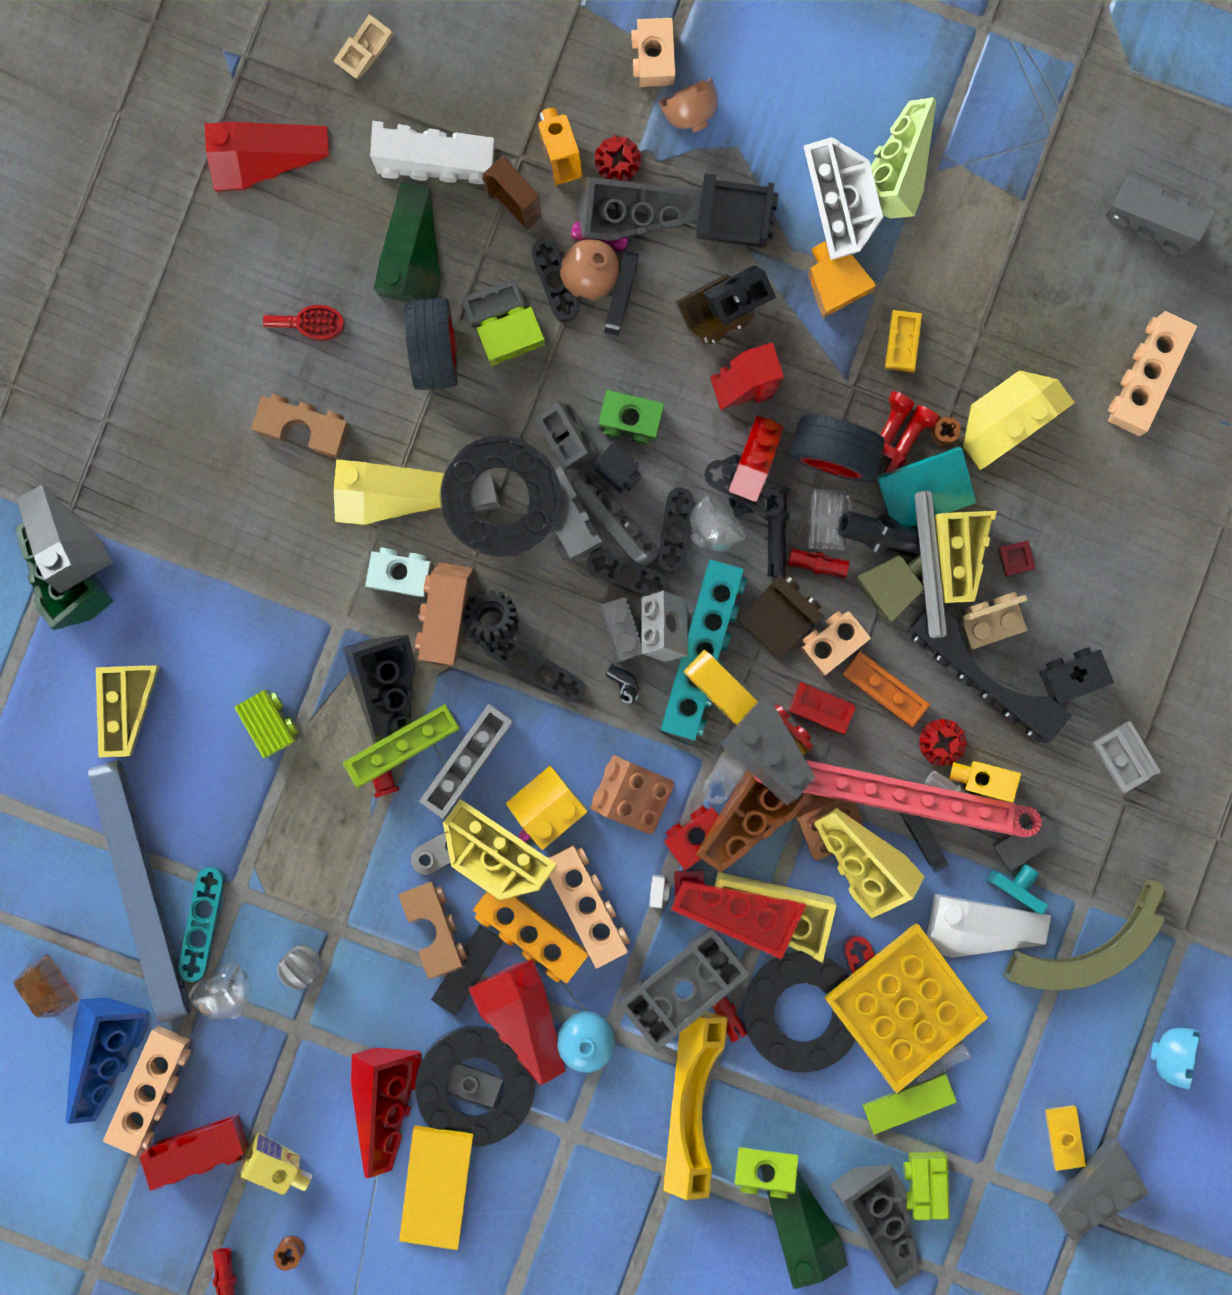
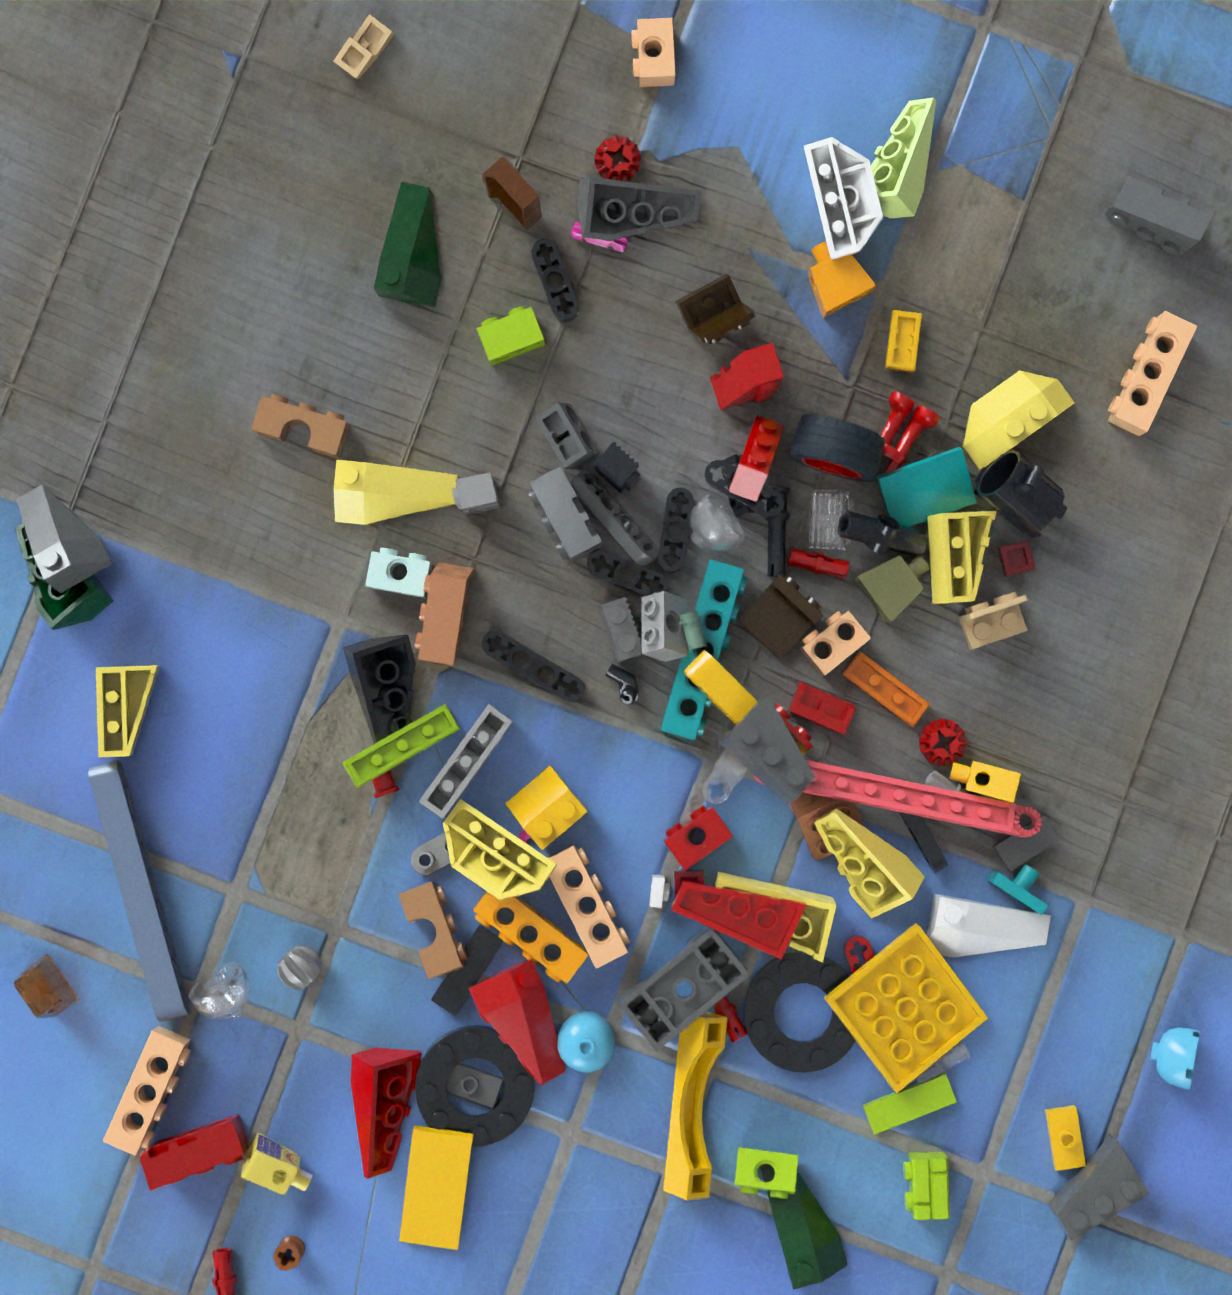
blue wedge [66,998,150,1124] -> none
teal beam [178,867,225,982] -> none
red wedge [204,122,329,192] -> none
lime brick [234,689,299,759] -> none
red piece [263,305,345,341] -> none
white wedge [370,121,496,184] -> none
black wheel [404,298,458,390] -> none
black plate [440,435,561,557] -> none
dark grey plate [461,279,526,328] -> none
black tyre [463,590,519,648] -> none
light orange torso [538,108,583,186] -> none
nougat cylinder [560,239,620,301] -> none
nougat bracket [590,755,674,834] -> none
bright green brick [598,390,664,445] -> none
black beam [604,250,640,336] -> none
nougat cylinder [659,77,719,132] -> none
black panel [696,173,779,248] -> none
dark orange wedge [696,769,811,873] -> none
black brick [703,265,776,325] -> none
dark grey wedge [830,1164,920,1289] -> none
black arch [907,608,1072,744] -> none
light grey axle [914,491,947,638] -> none
dark orange bush [930,417,961,447] -> none
olive arch [1003,879,1166,990] -> none
black brick [1039,647,1114,705] -> none
light grey plate [1091,721,1161,794] -> none
none -> sand green pin [679,611,707,650]
none -> black container [974,450,1067,538]

